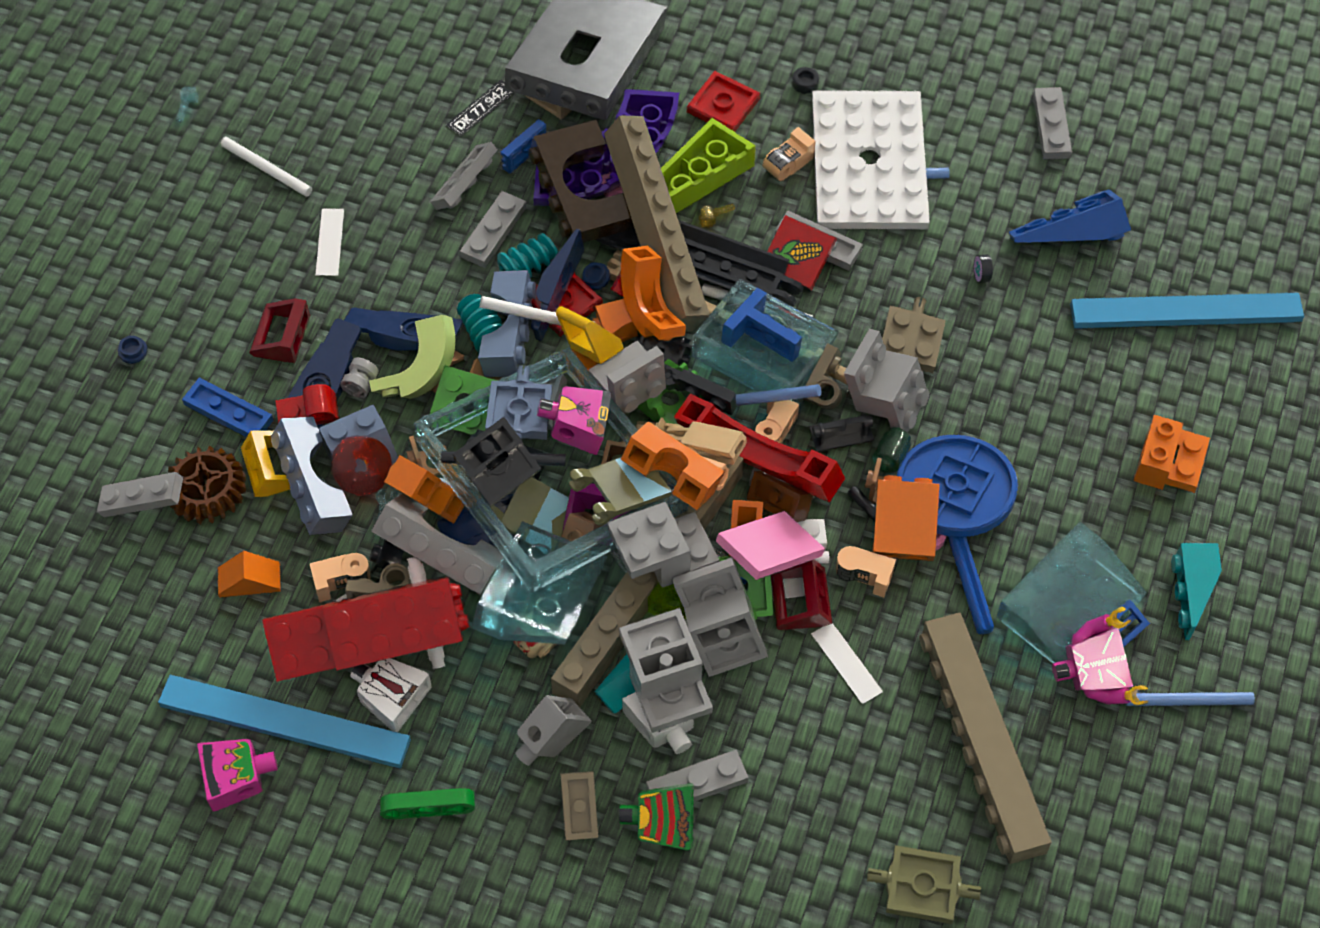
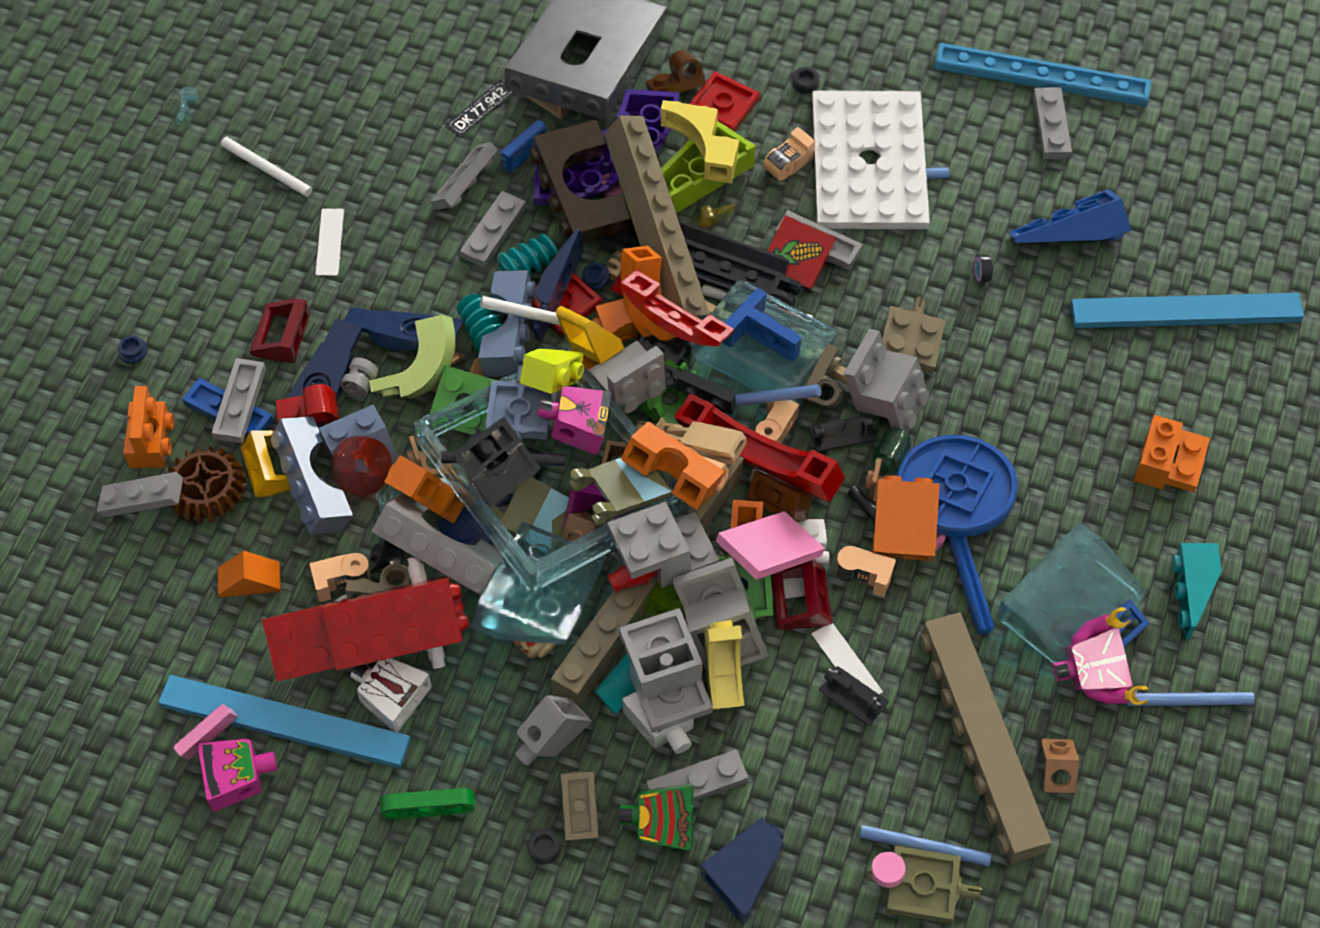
none -> orange brick [123,386,174,468]
none -> bright pink tile [174,705,238,760]
none -> light grey plate [212,358,266,443]
none -> neon yellow slope [519,349,584,394]
none -> black tile [527,829,561,864]
none -> red cone [607,565,656,592]
none -> red slope [620,270,734,347]
none -> reddish brown plate [645,50,706,93]
none -> light yellow arch [661,100,739,184]
none -> dark blue slope [700,817,784,925]
none -> light yellow arch [703,620,744,710]
none -> black hinge [819,666,889,726]
none -> medium blue bar [860,825,992,867]
none -> bright pink tile [871,852,905,888]
none -> dark azure tile [934,43,1152,107]
none -> medium nougat bracket [1041,739,1079,793]

